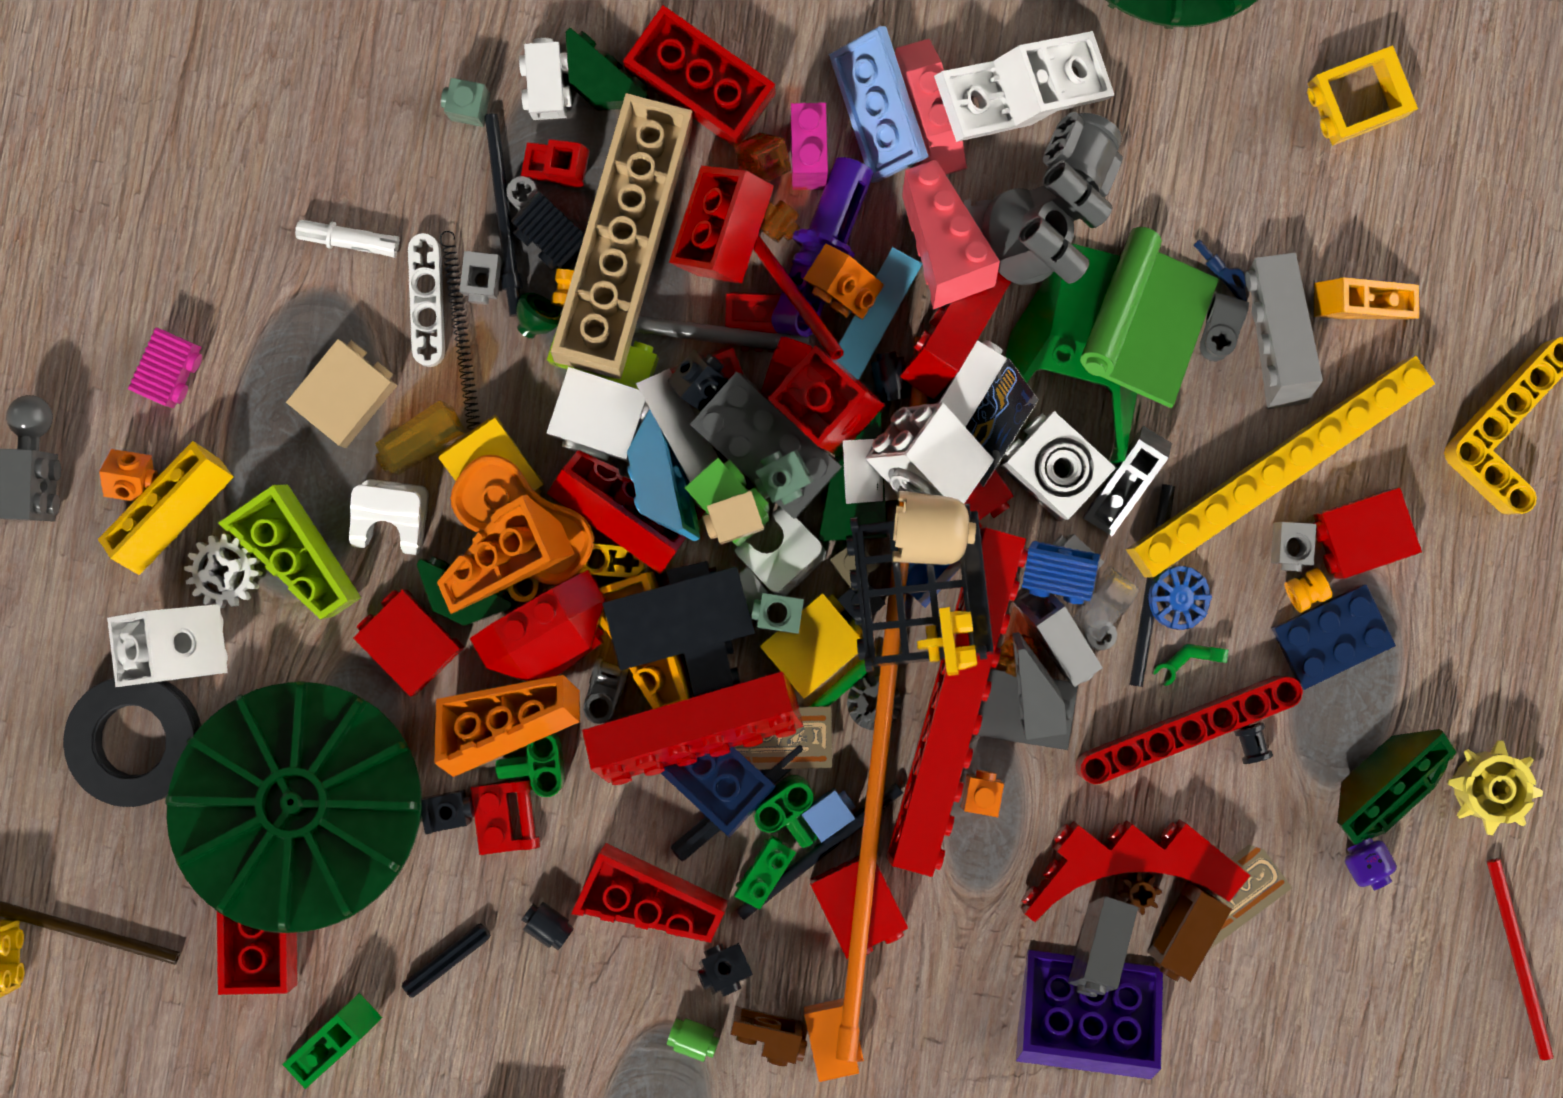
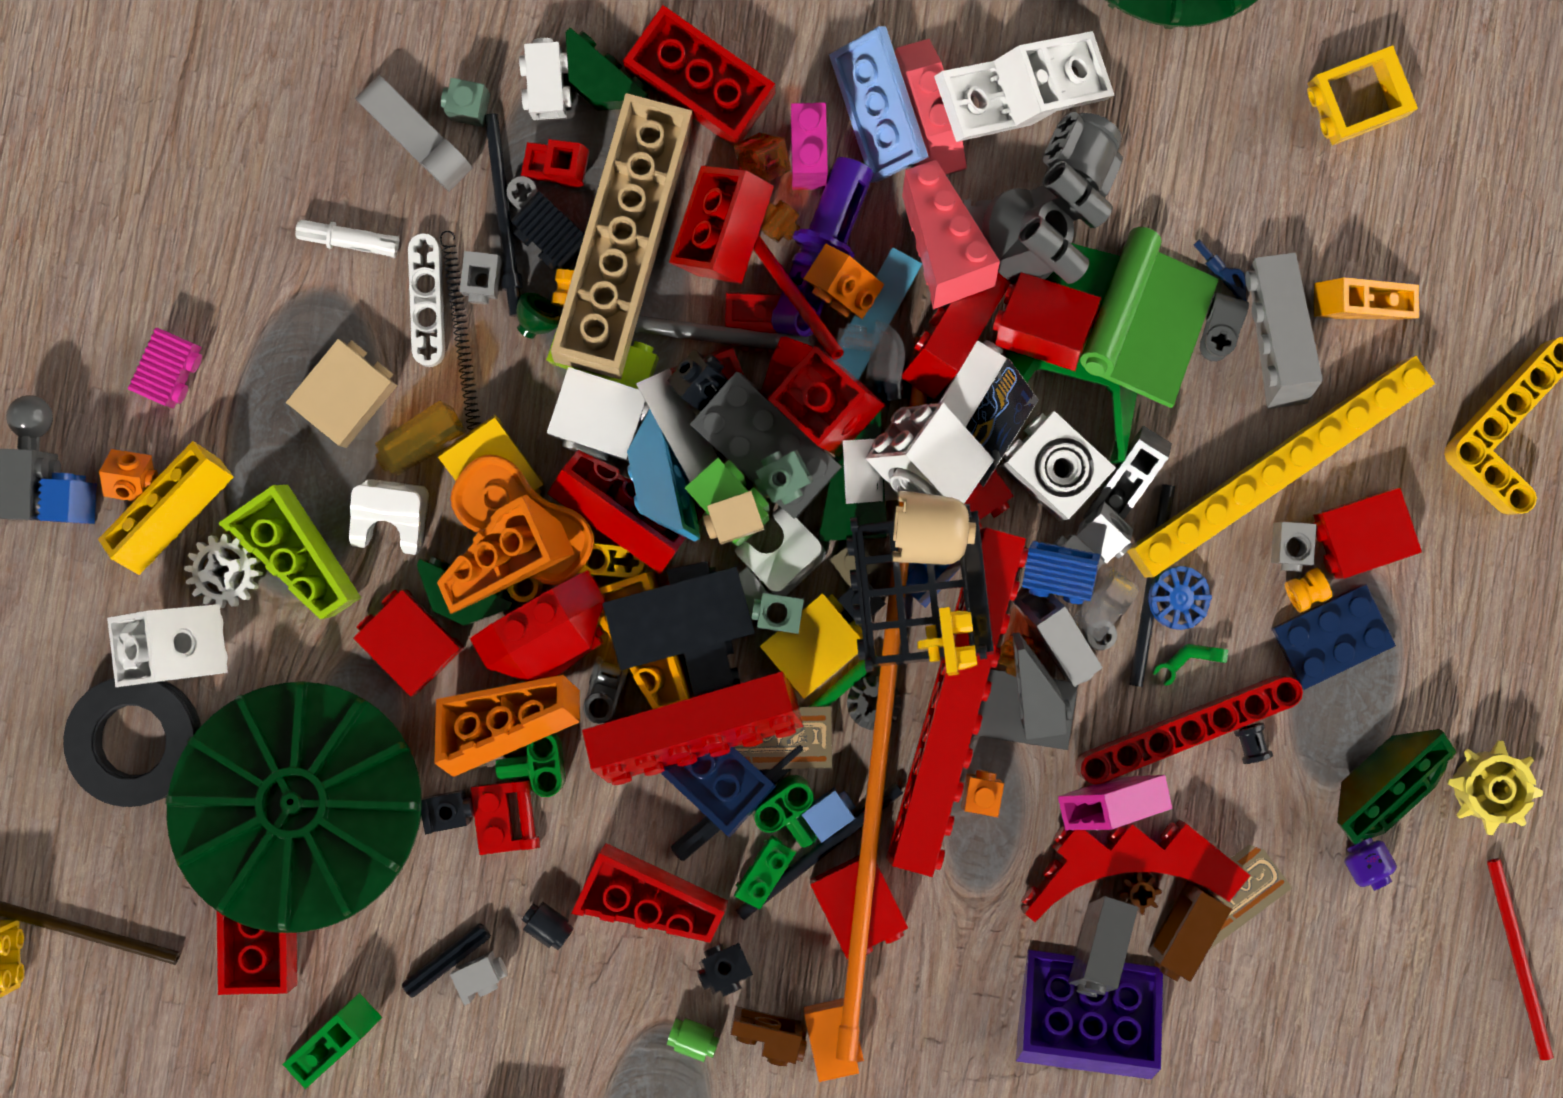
none -> blue brick [37,473,97,524]
none -> light grey beam [355,75,473,192]
none -> light grey brick [450,951,508,1006]
none -> clear brick [837,320,905,384]
none -> red brick [993,272,1101,371]
none -> dark pink brick [1058,775,1173,830]
none -> light grey brick [1076,502,1133,563]

